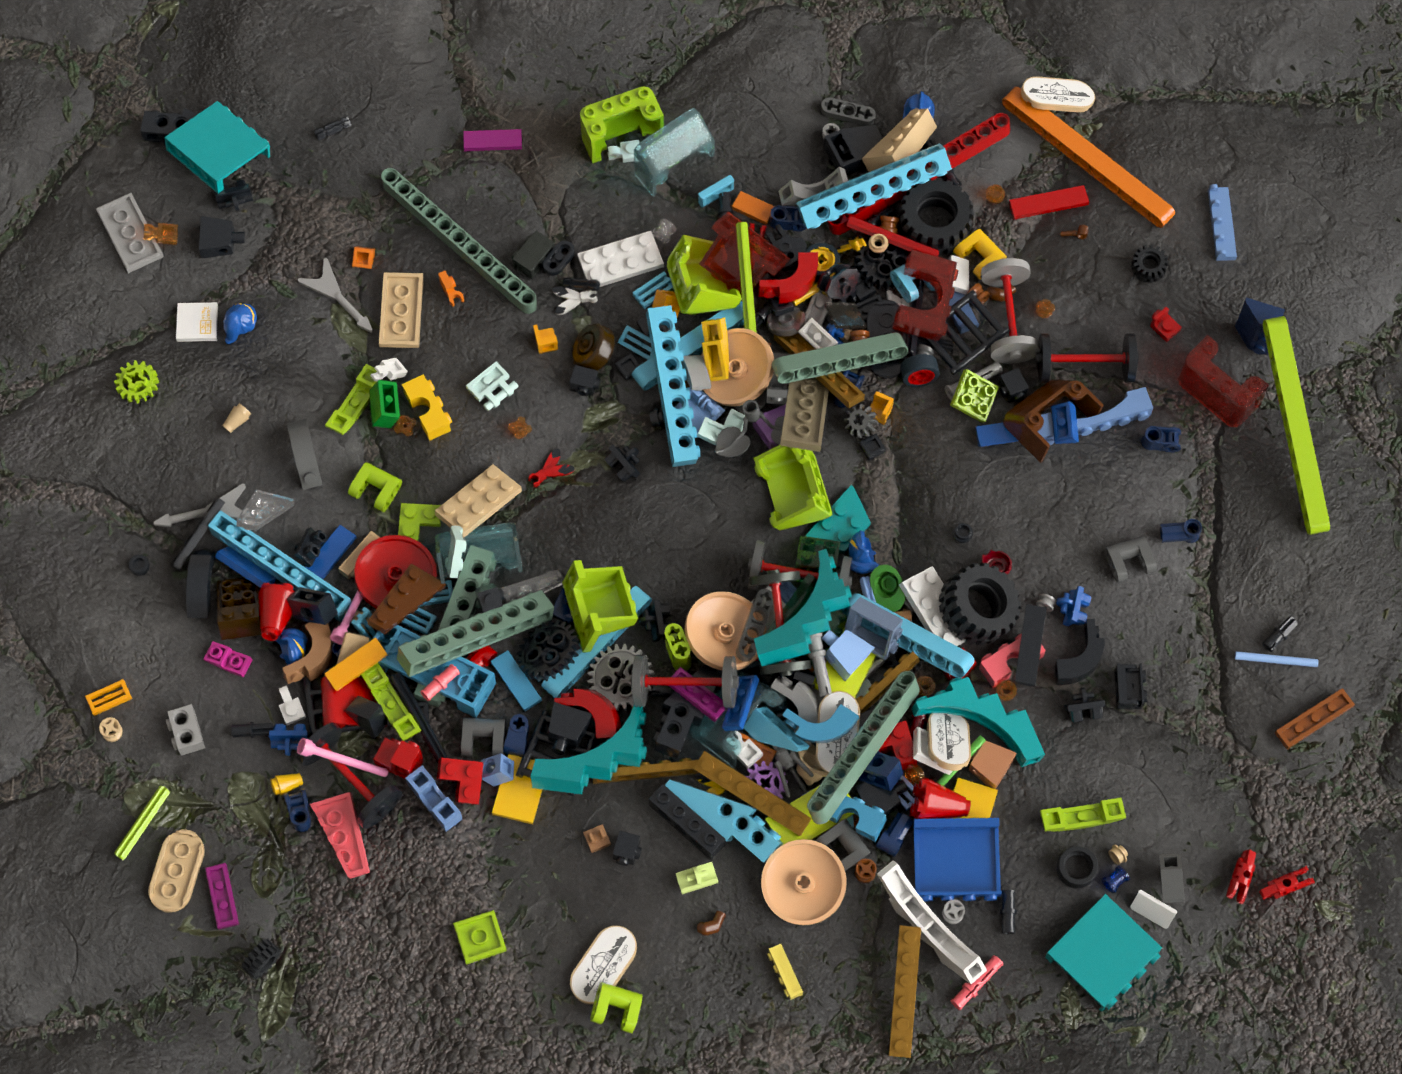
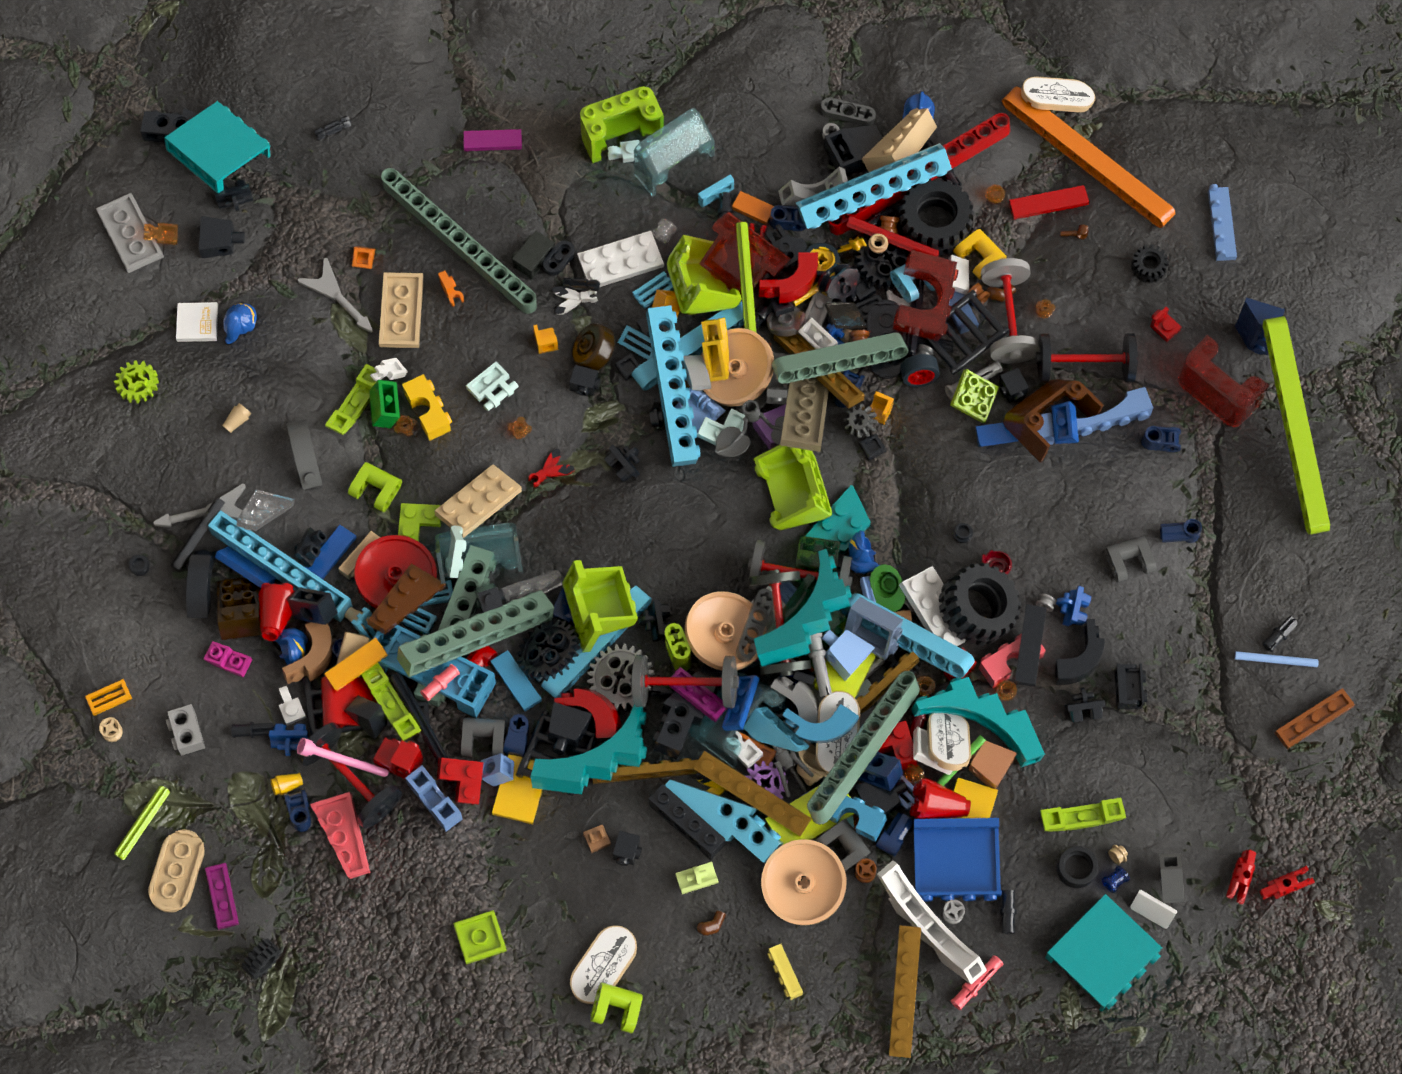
bright pink piece [330,590,363,645] -> none

